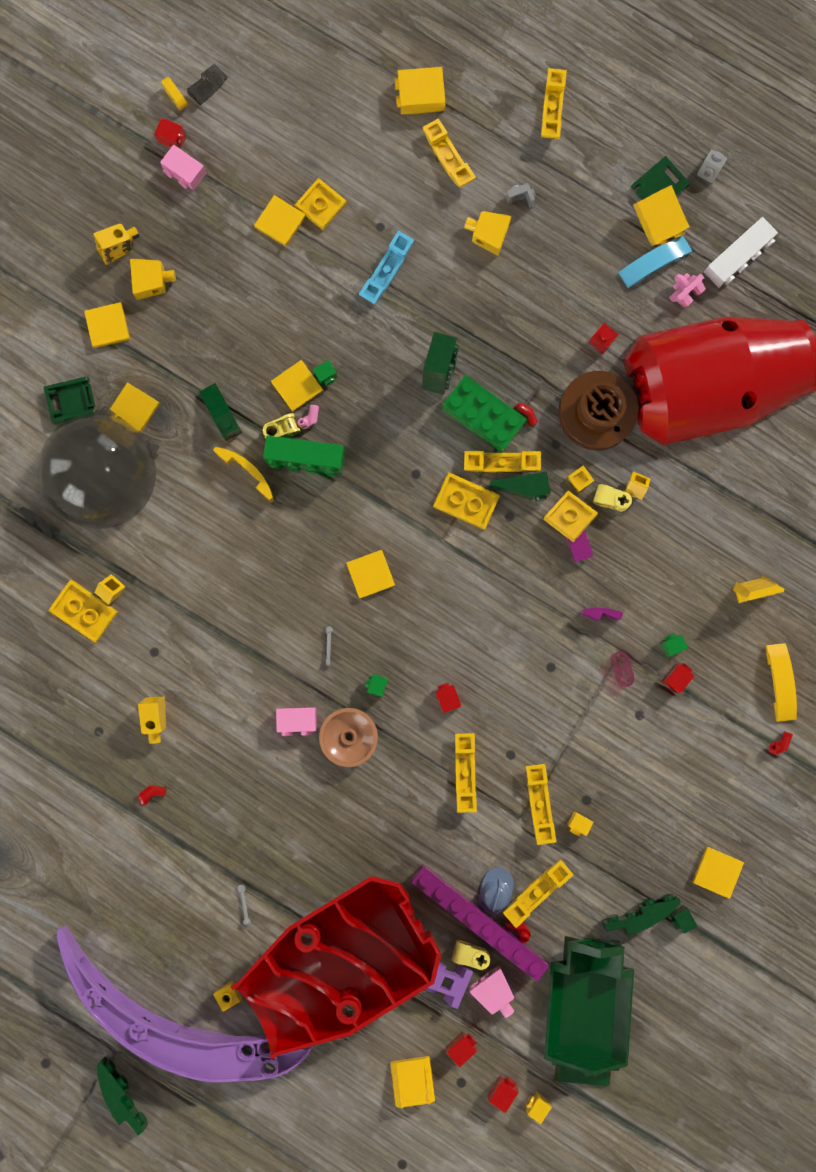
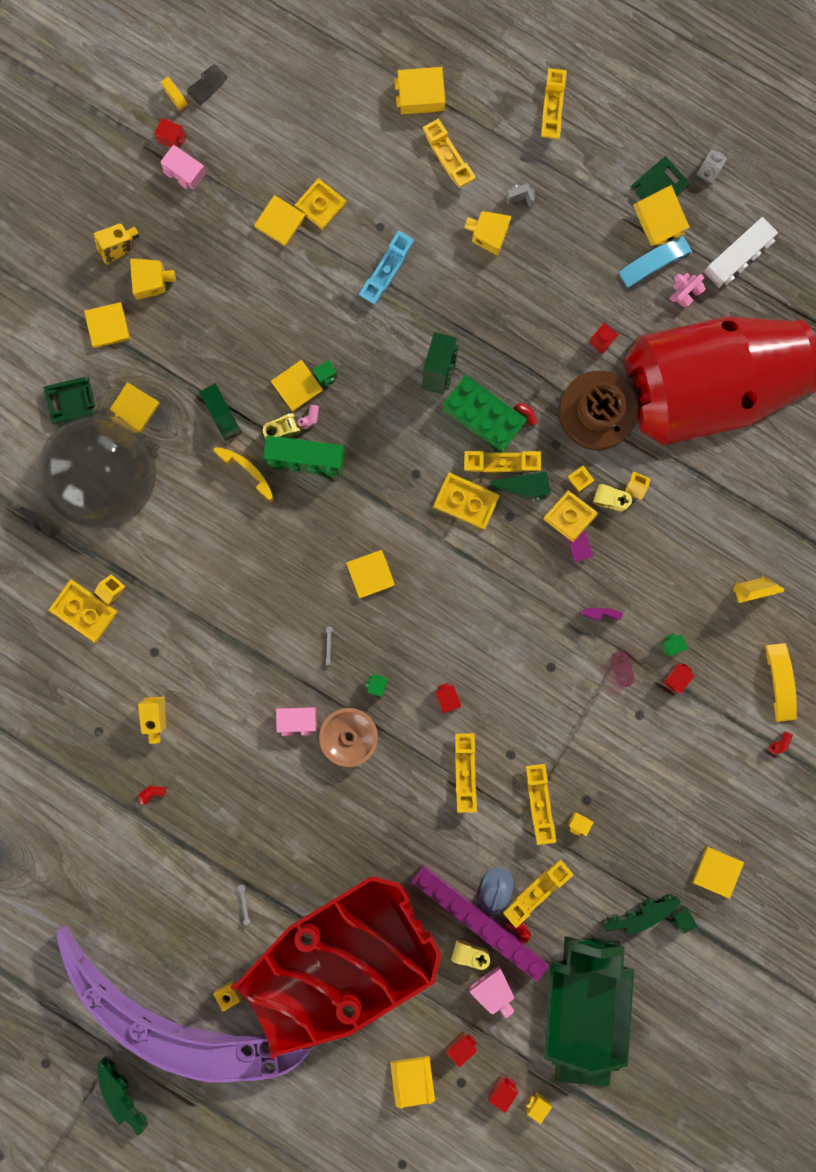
medium lavender tile [426,963,473,1009] -> none

